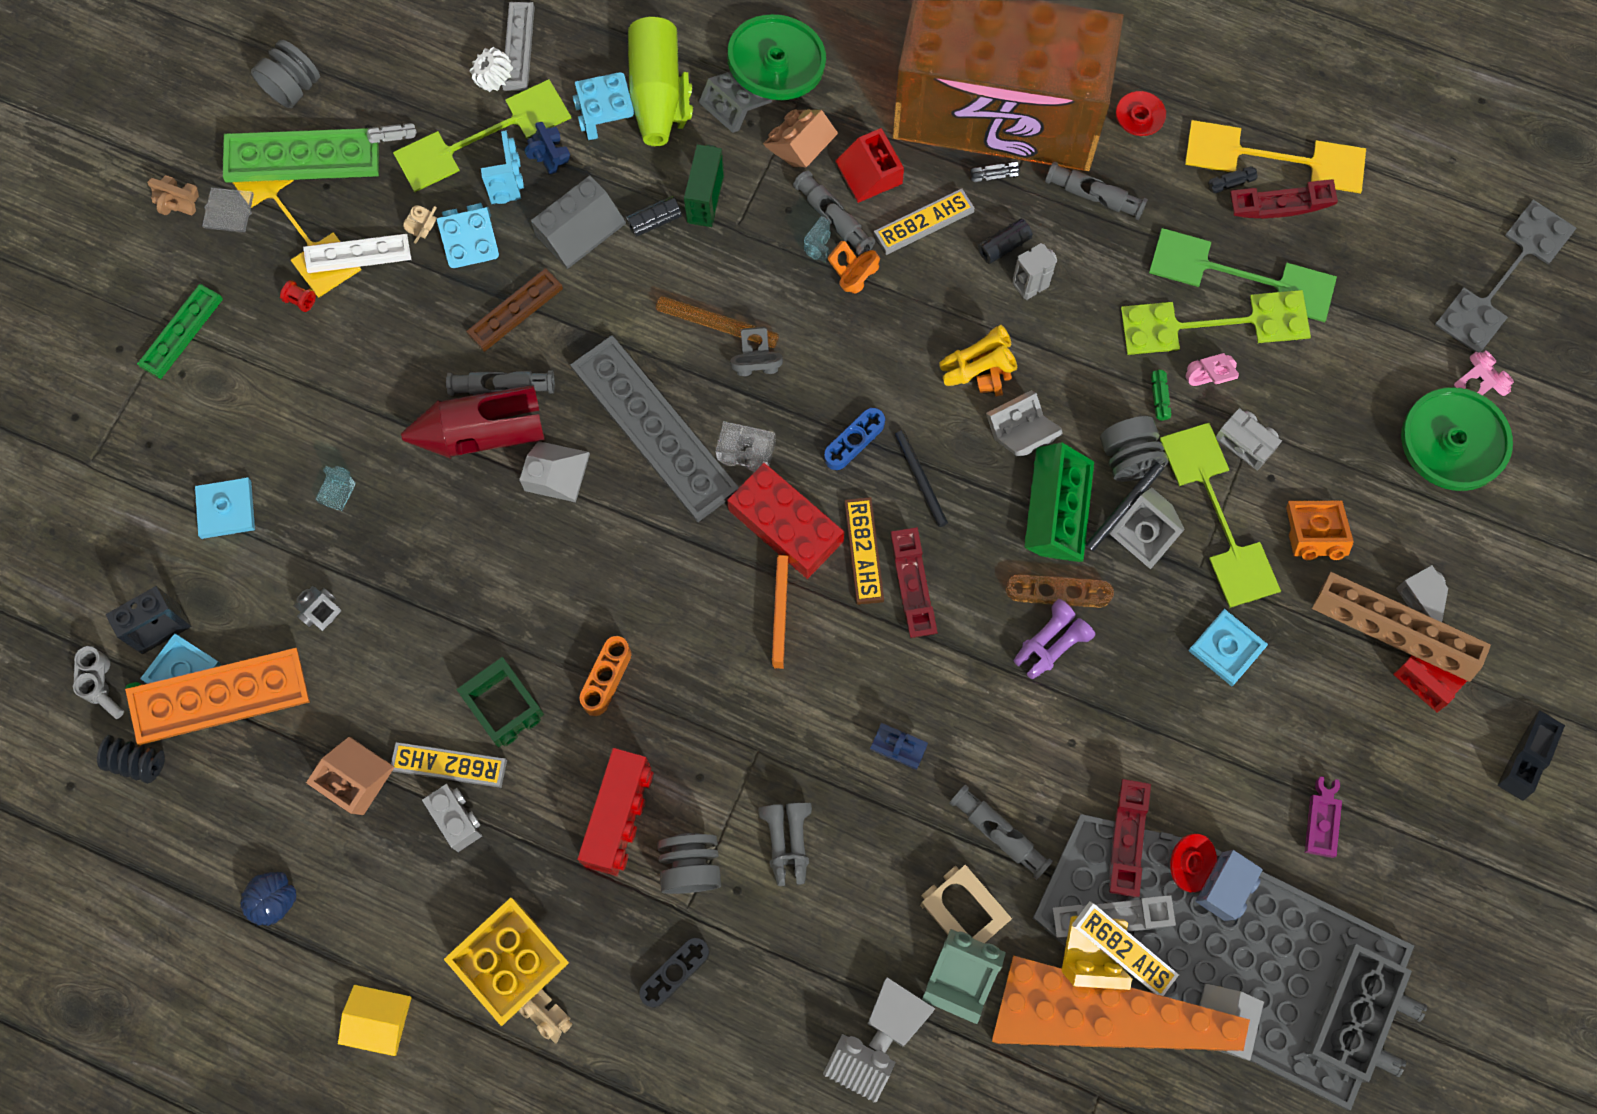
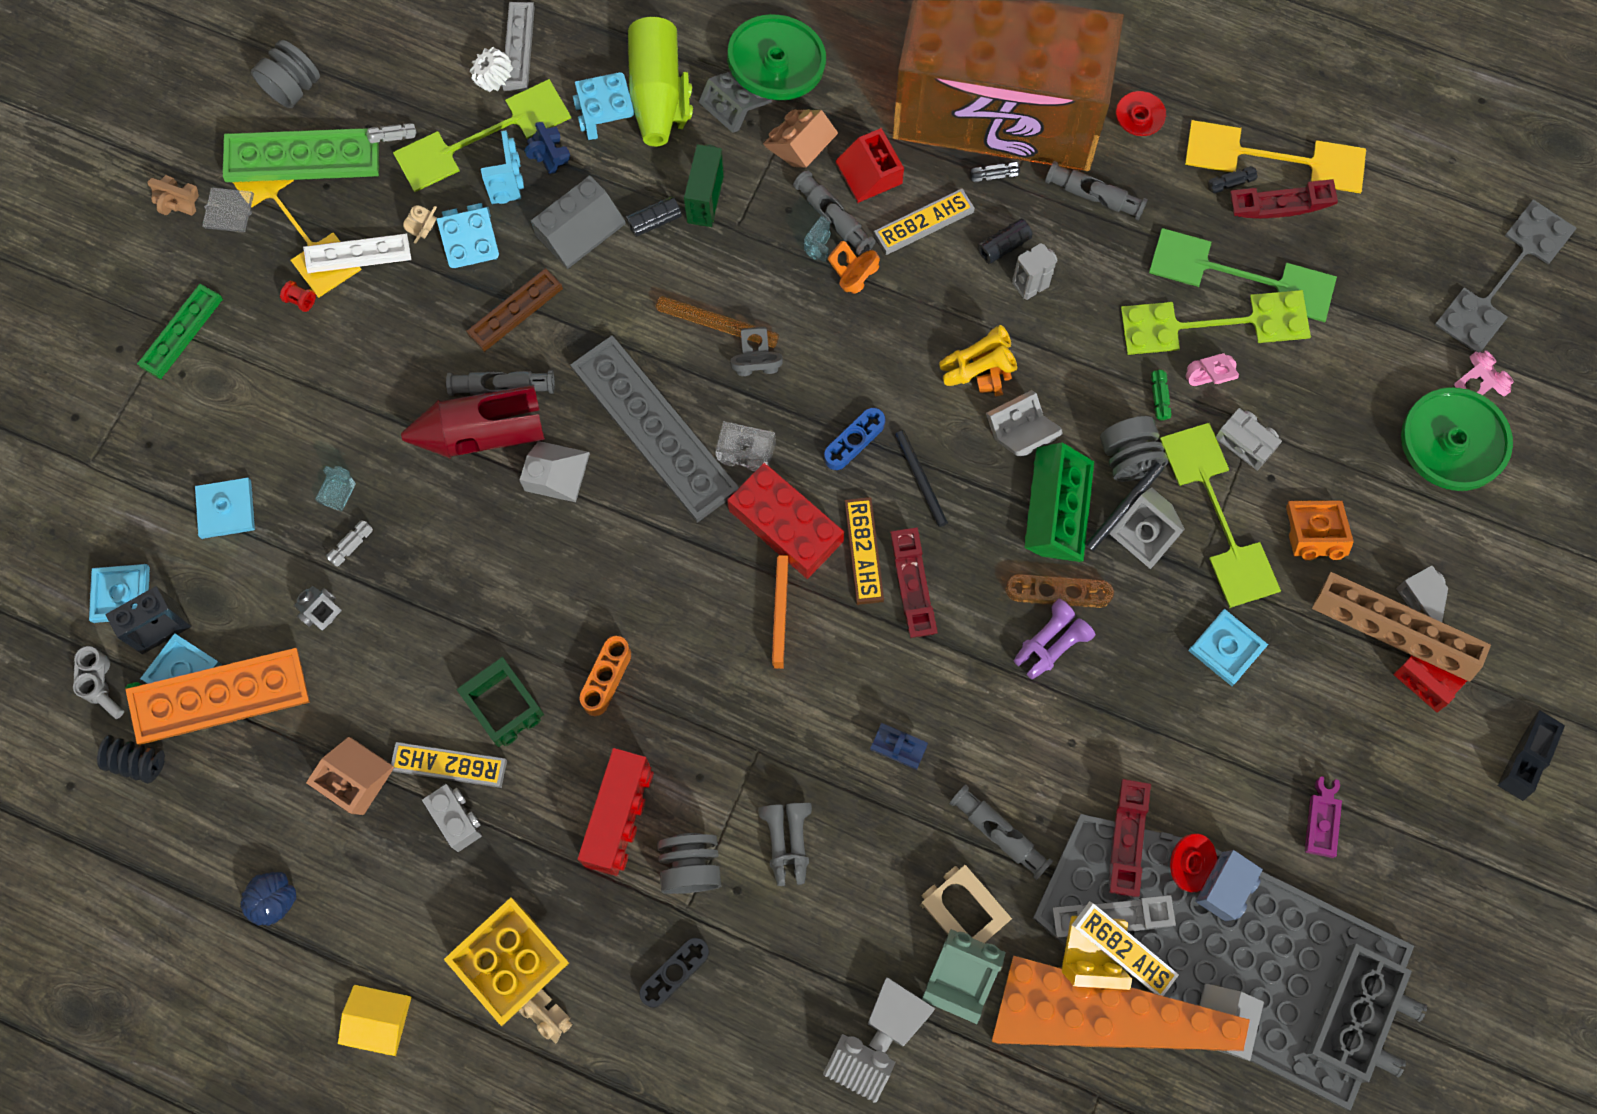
none -> medium azure plate [89,564,150,623]
none -> light grey axle [327,520,373,566]

